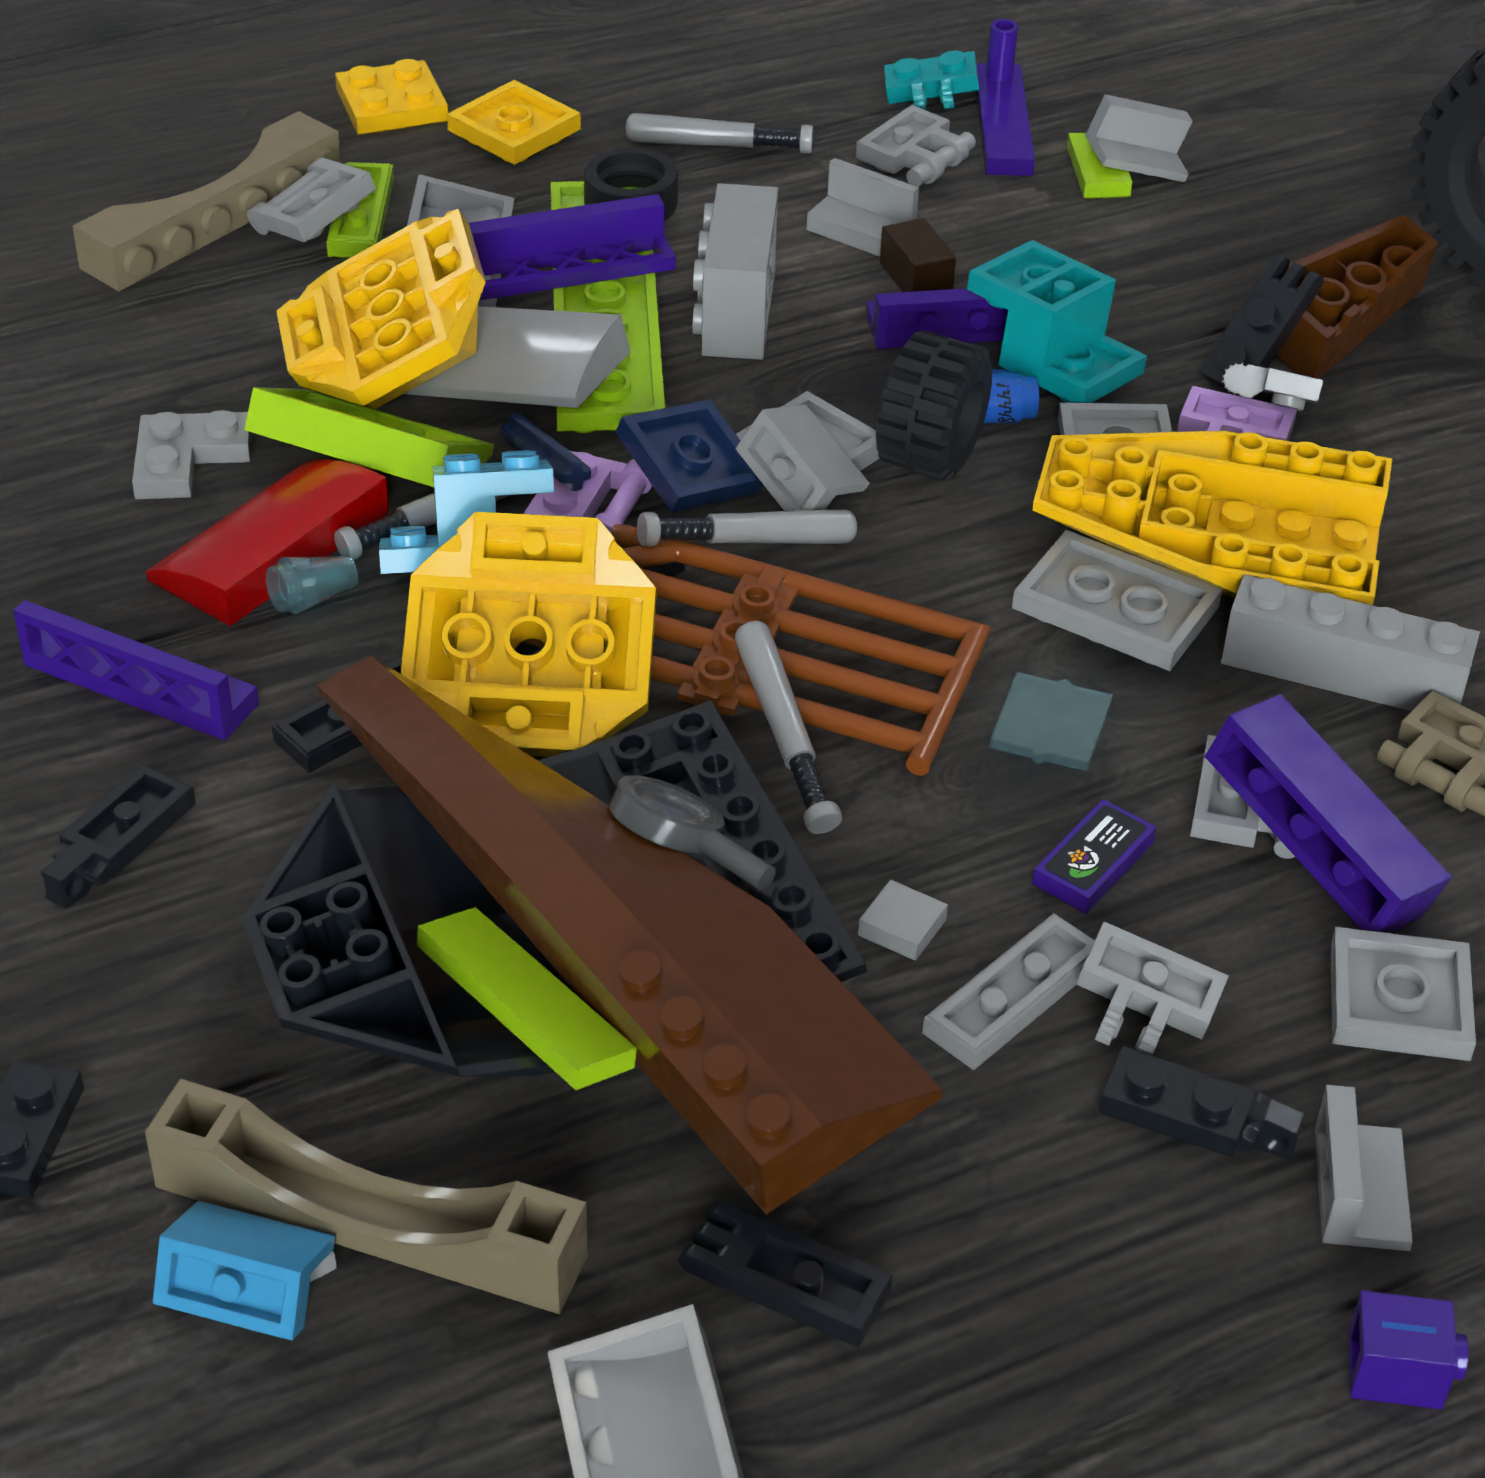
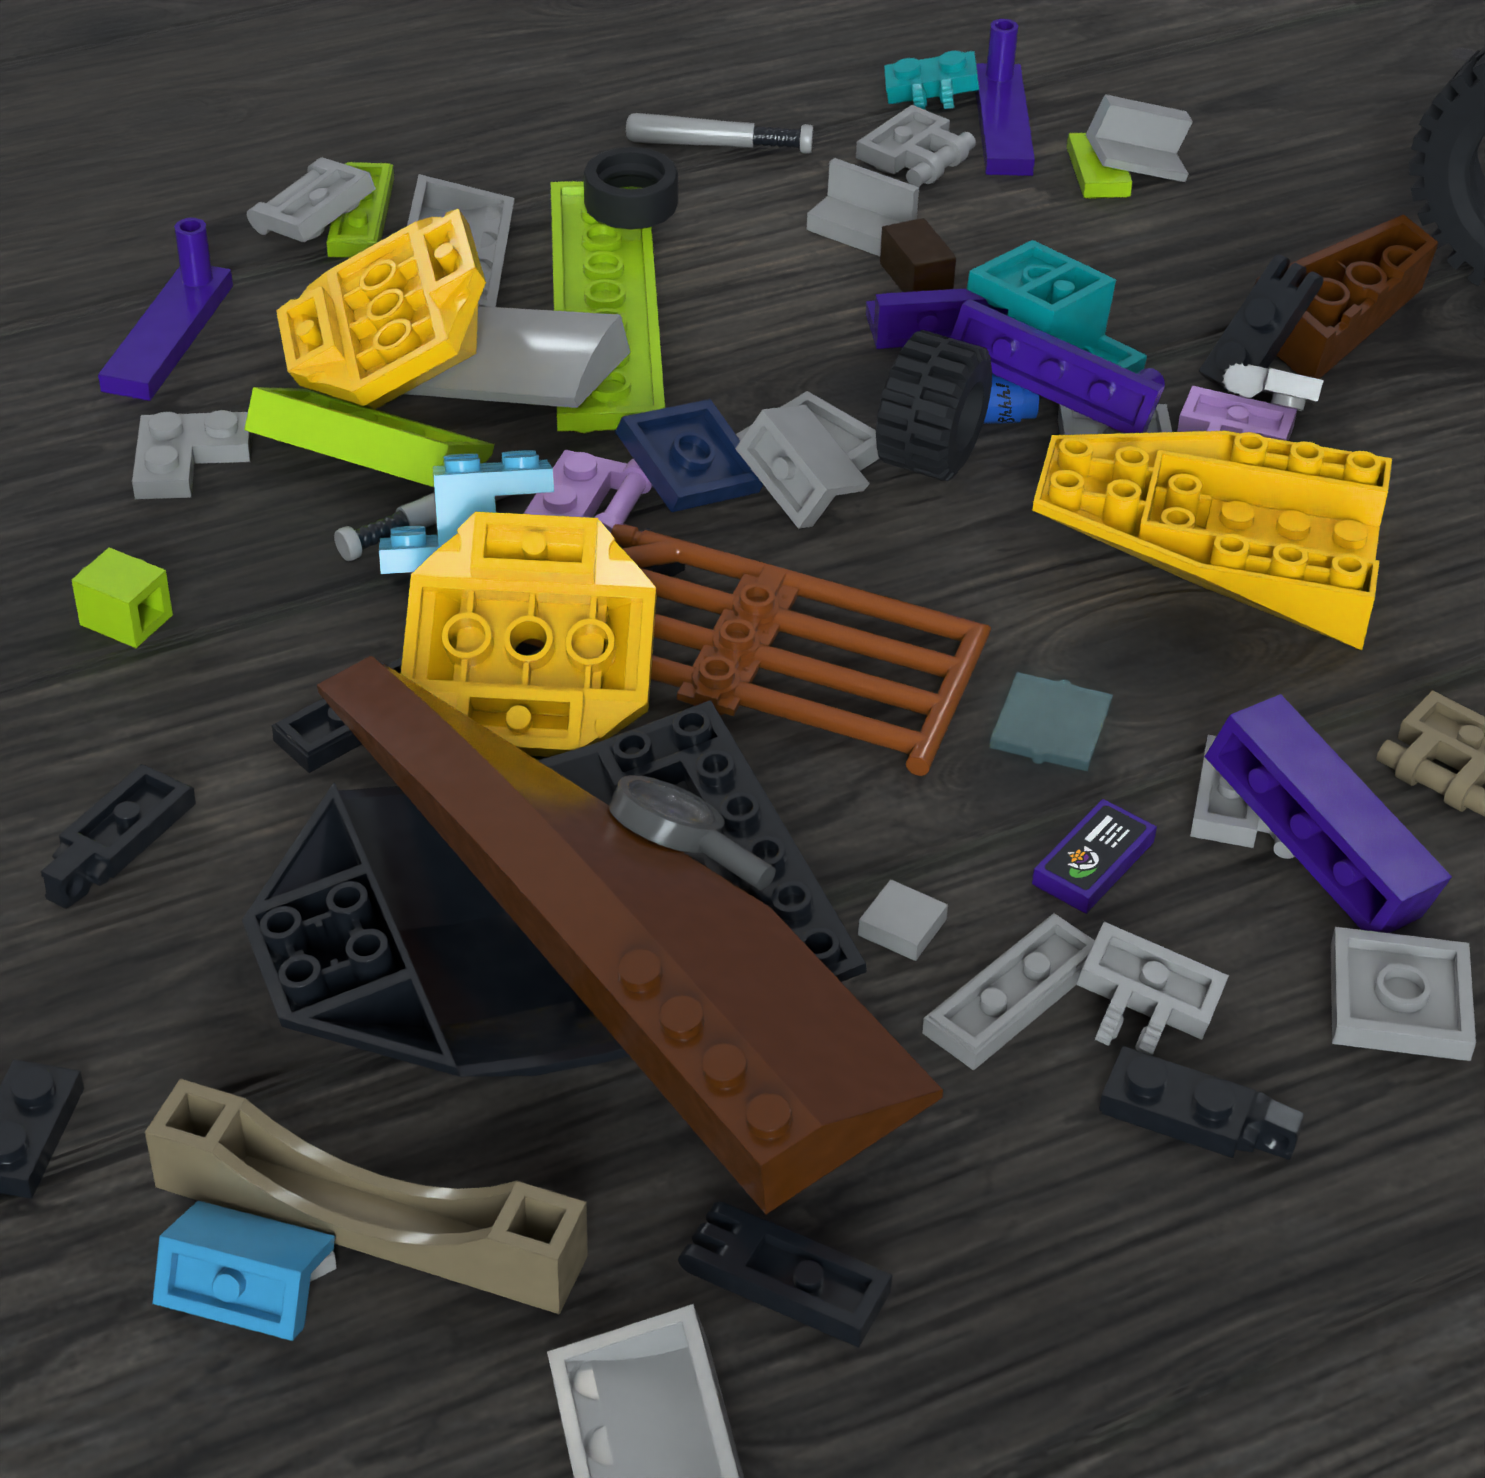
dark purple fence [13,600,259,741] -> none
dark tan arch [72,111,341,292] -> none
red slope [146,459,389,627] -> none
clear light blue cone [266,554,358,614] -> none
yellow plate [335,59,448,135] -> none
lime tile [417,907,637,1090] -> none
yellow plate [447,80,581,165] -> none
dark purple fence [469,194,676,301] -> none
dark blue axle [500,413,592,491] -> none
light grey piece [637,509,857,547] -> none
light grey brick [692,183,778,360] -> none
light grey piece [735,621,842,834] -> none
light grey plate [1012,530,1222,671] -> none
light grey brick [1221,574,1480,711] -> none
light grey panel [1314,1085,1413,1251] -> none
dark purple brick [1348,1290,1468,1410] -> none
none -> lime brick [72,547,173,648]
none -> dark purple piece [98,218,233,401]
none -> dark purple piece [951,299,1165,433]

